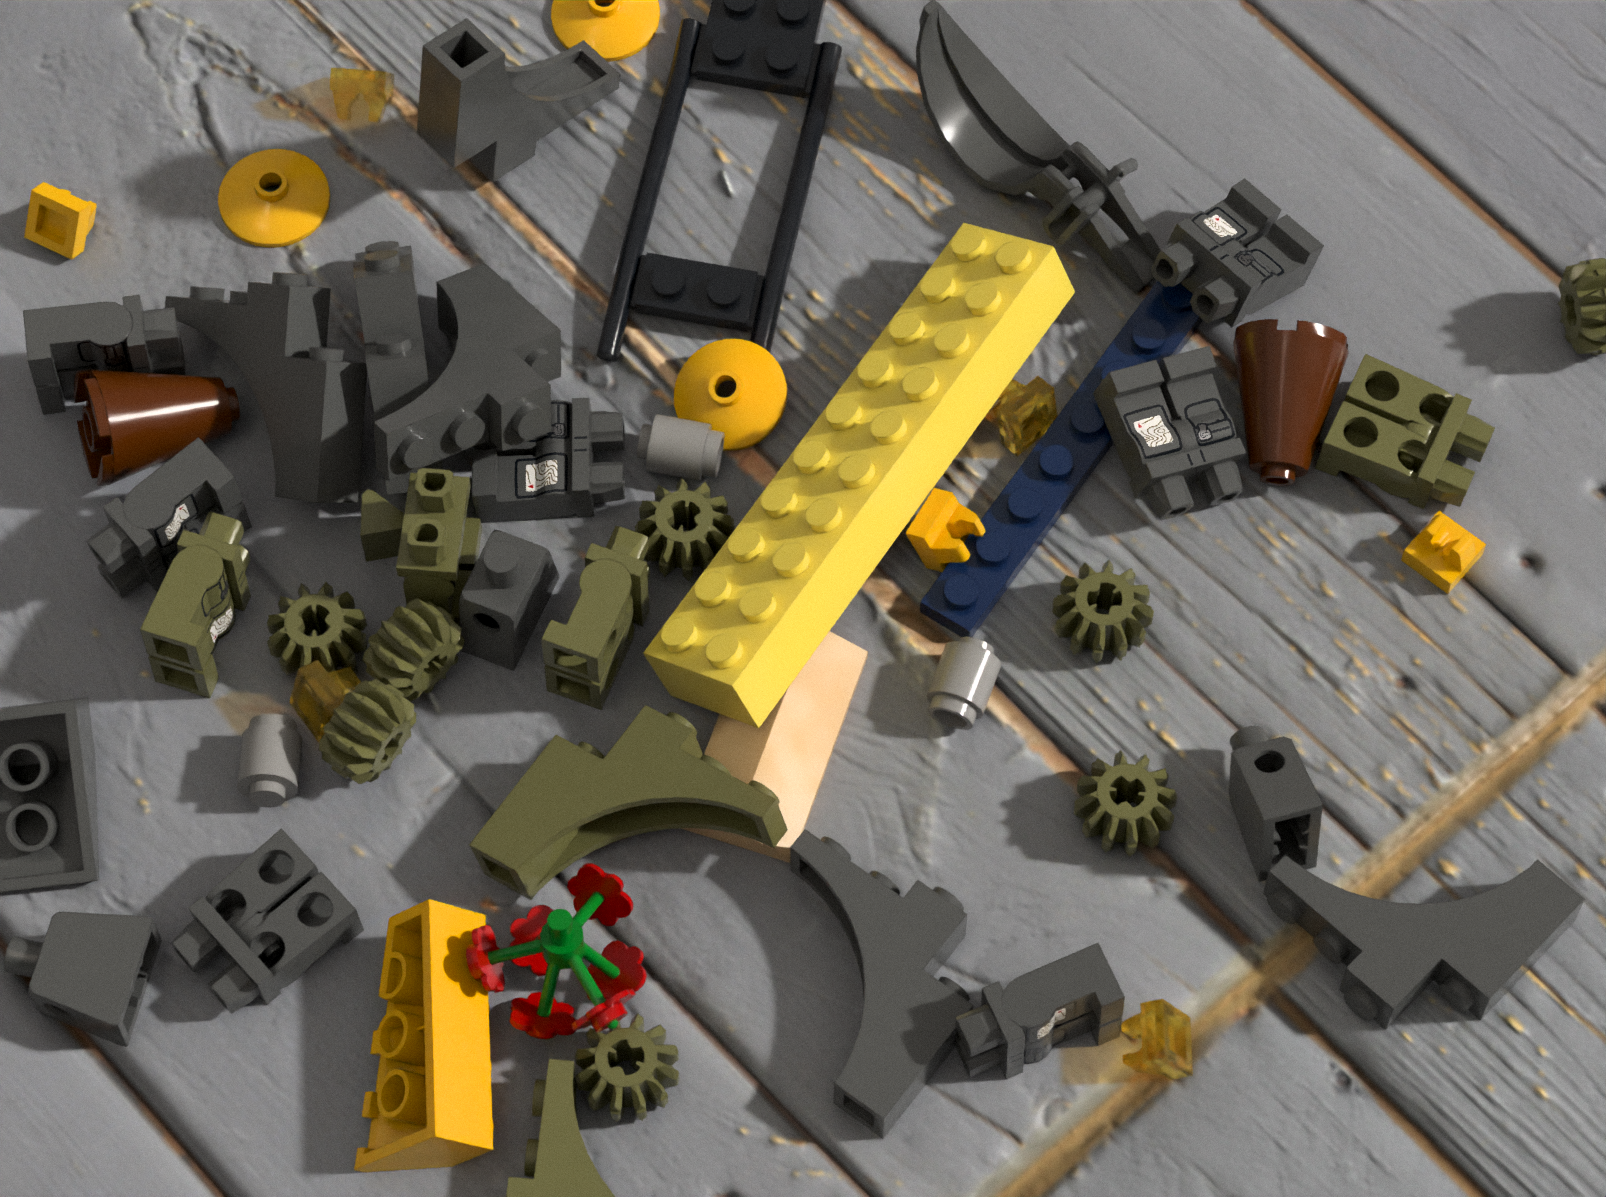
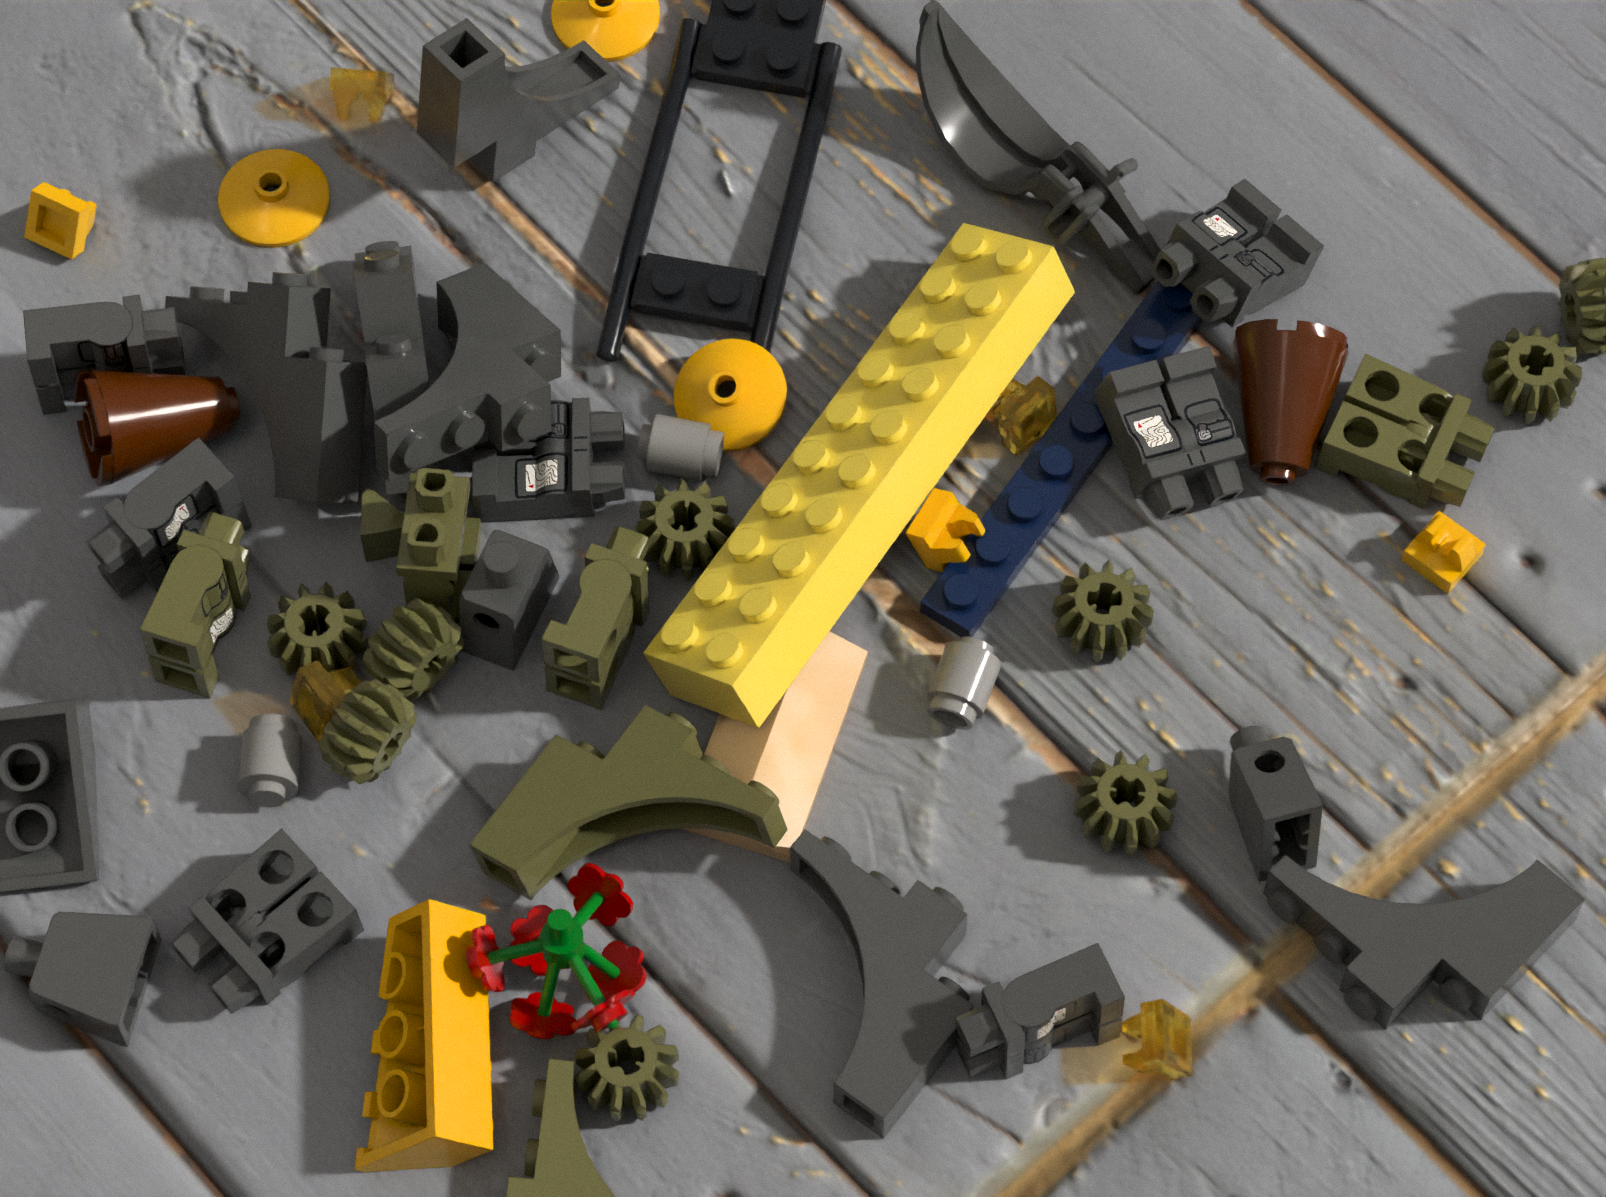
none -> olive gear [1482,323,1582,425]

